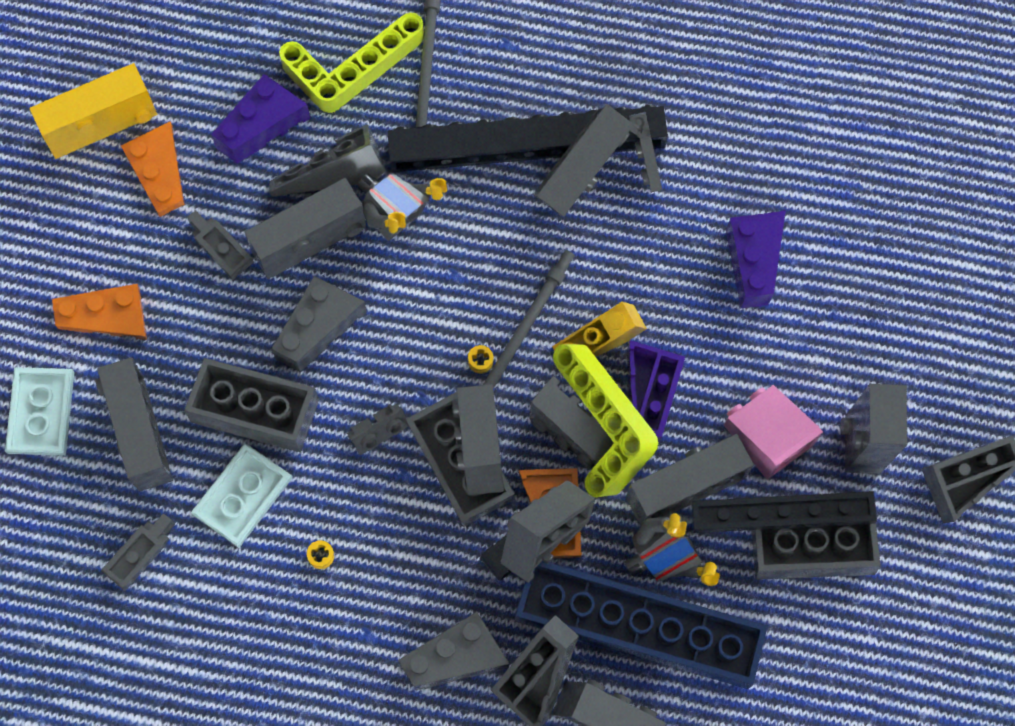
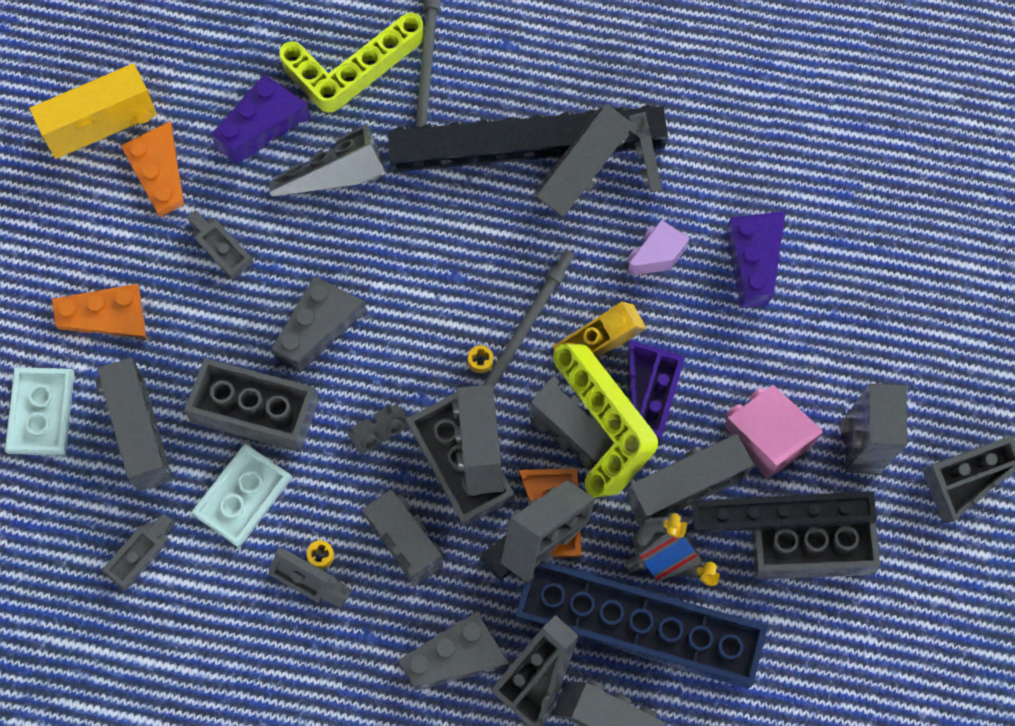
dark grey brick [244,178,366,279] -> none
torso [358,173,447,241] -> none
none -> dark grey hinge [268,547,352,608]
none -> dark grey wedge [362,489,445,587]
none -> lavender slope [627,220,690,276]

